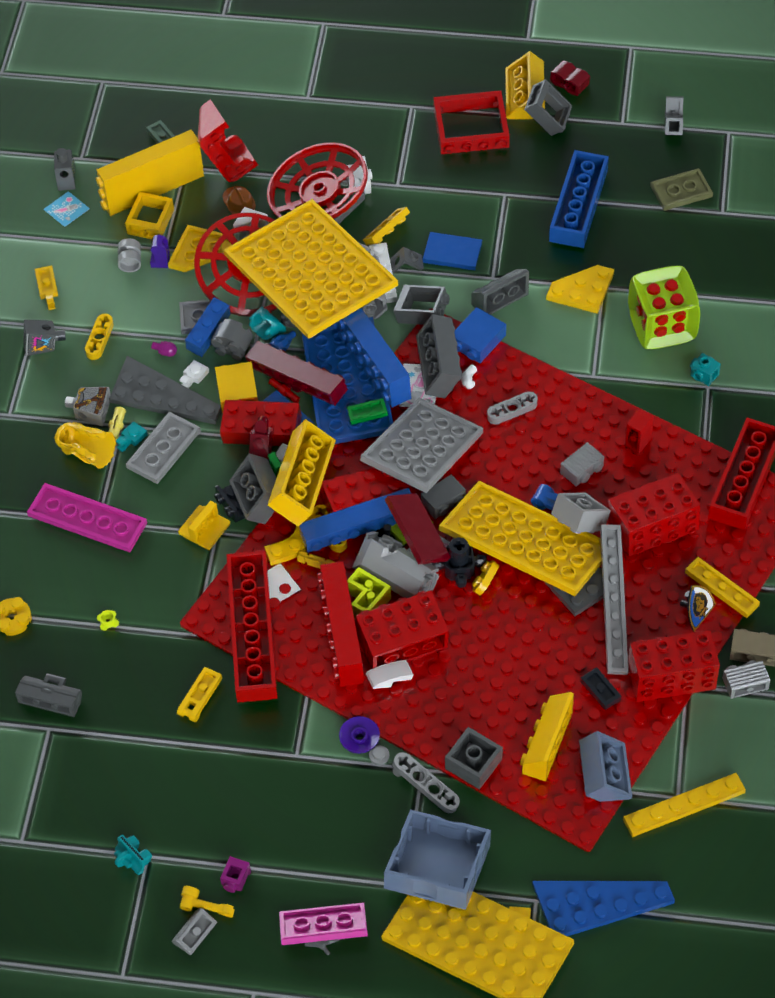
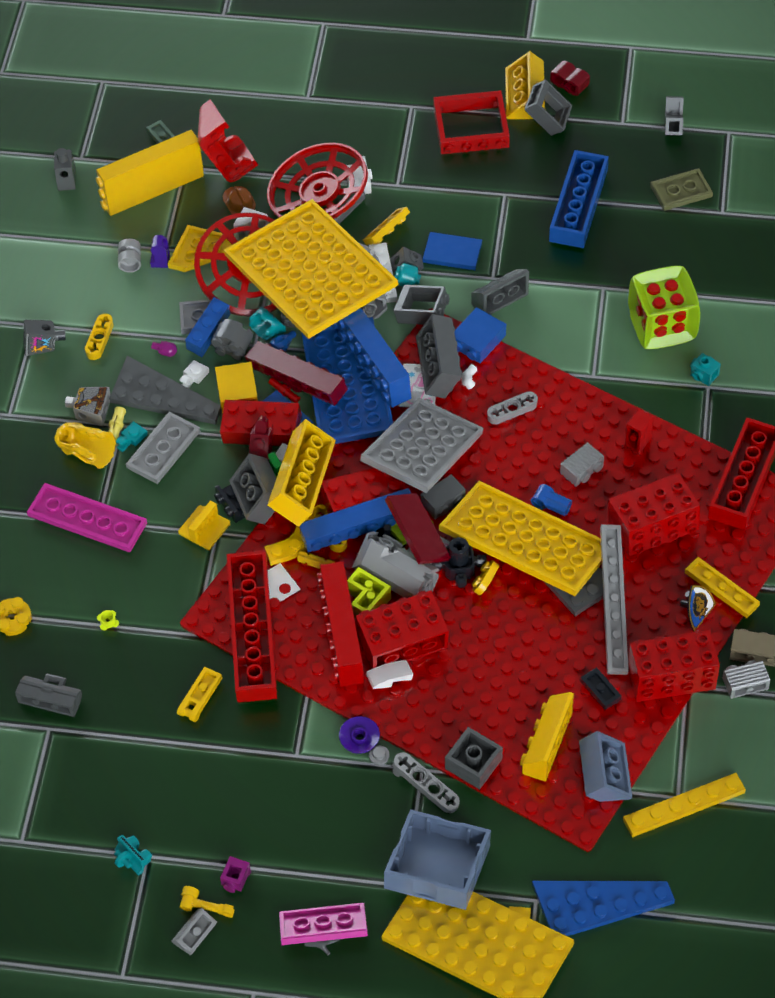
yellow plate [35,265,58,310] -> none
medium azure sticker [43,191,90,227] -> none
yellow window [125,192,174,239] -> none
green plate [347,398,388,425] -> none
yellow plate [546,265,615,314] -> none
light grey brick [551,493,611,534] -> none
none -> teal head [394,263,421,287]

